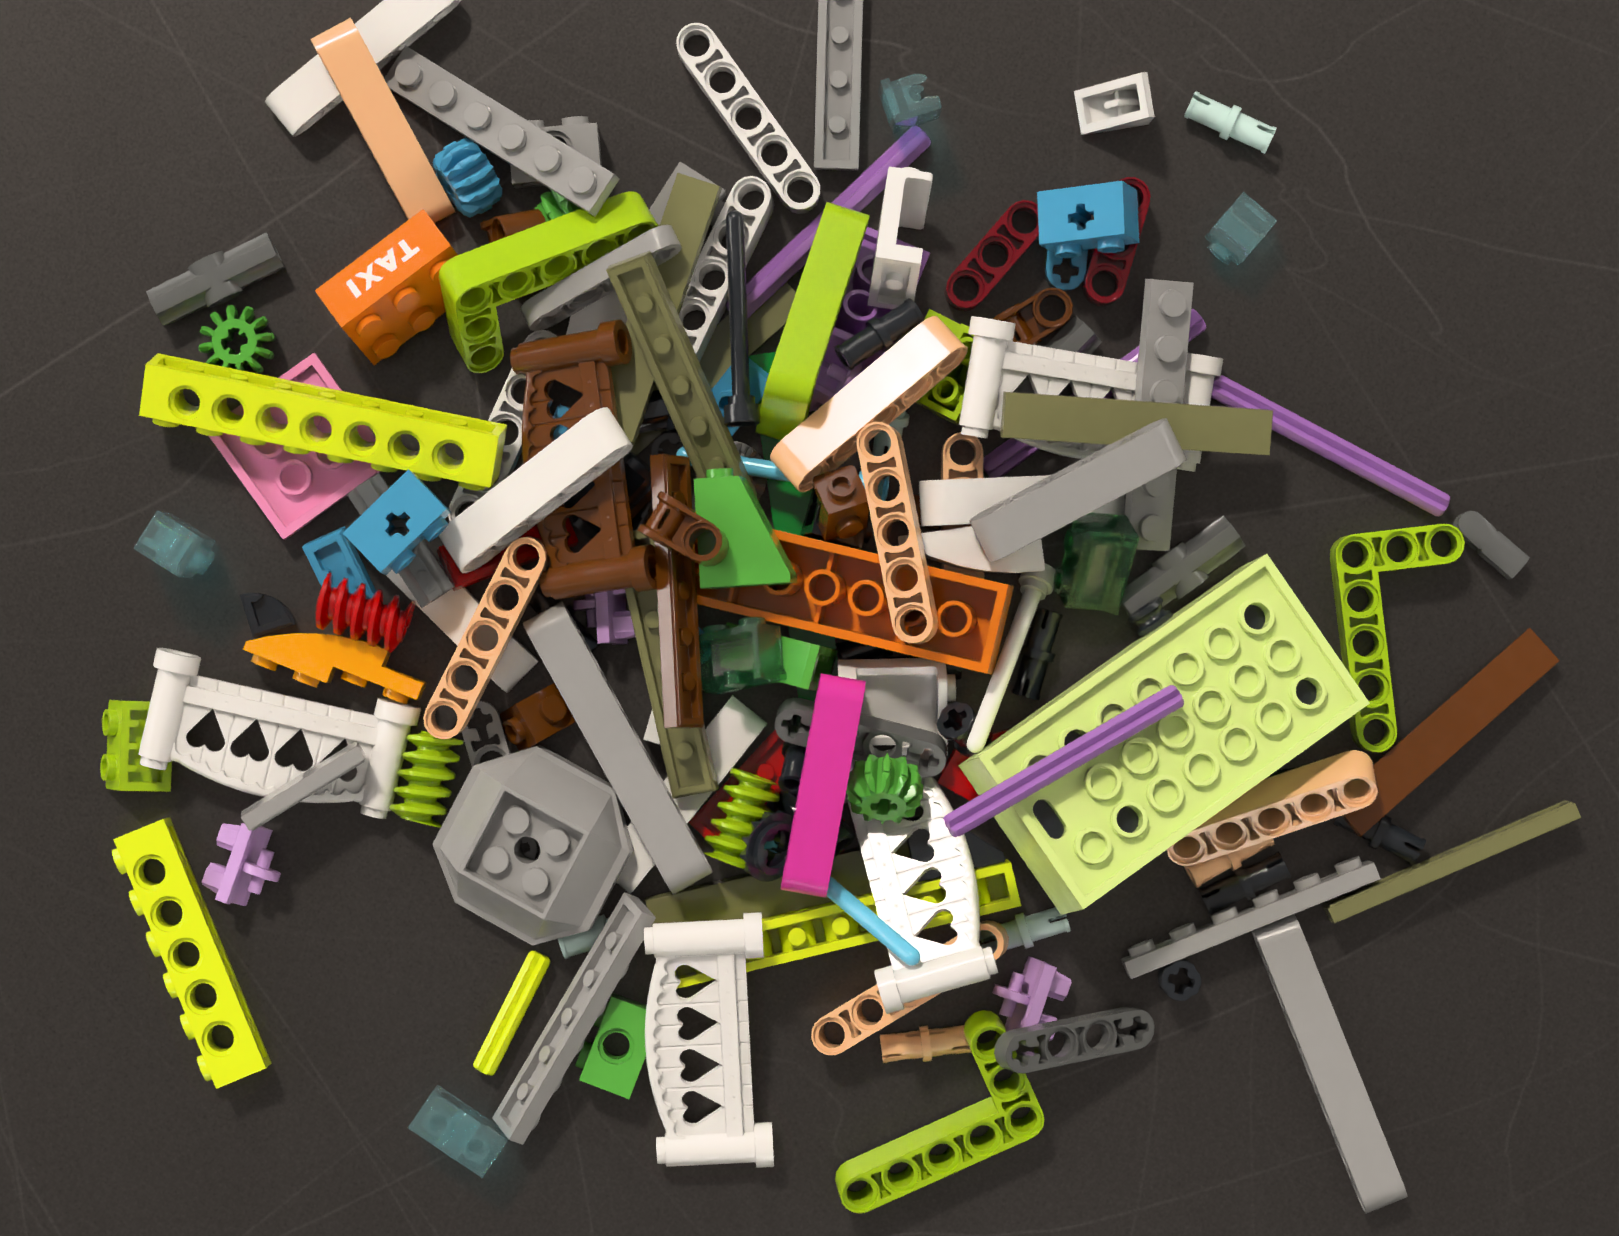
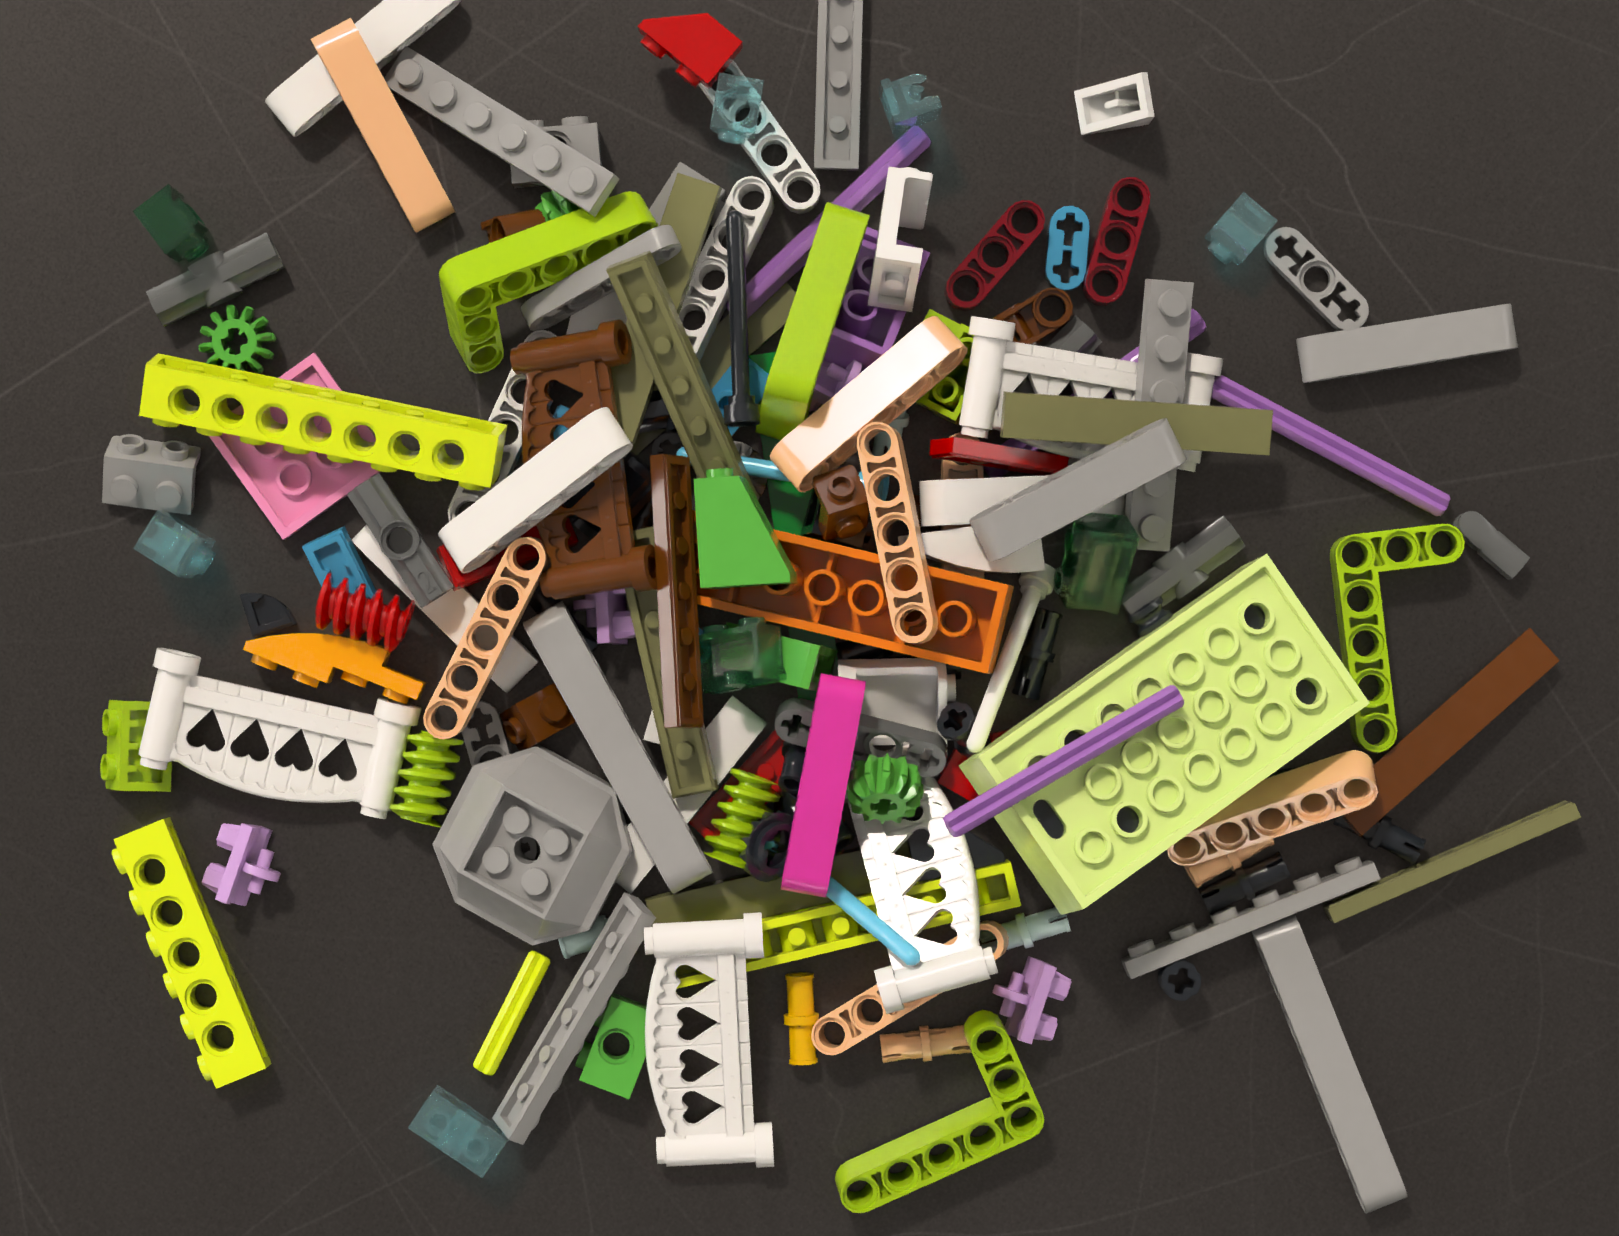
light grey tile [241,740,366,831] -> none
orange brick [315,209,458,365] -> none
dark azure brick [343,469,451,575] -> none
dark azure gear [433,137,502,218] -> none
reddish brown piece [637,491,729,566] -> none
black pin [834,298,925,371] -> none
dark grey beam [994,1007,1155,1073] -> none
dark azure brick [1037,181,1139,258] -> none
light aqua pin [1184,91,1277,154] -> none
none -> light grey bracket [102,434,201,515]
none -> clear green window [133,184,210,262]
none -> red slope [638,13,743,89]
none -> clear light blue brick [710,73,764,144]
none -> yellow pin [784,972,819,1065]
none -> red tile [929,437,1069,476]
none -> light grey beam [1263,227,1369,331]
none -> light grey beam [1296,304,1518,383]

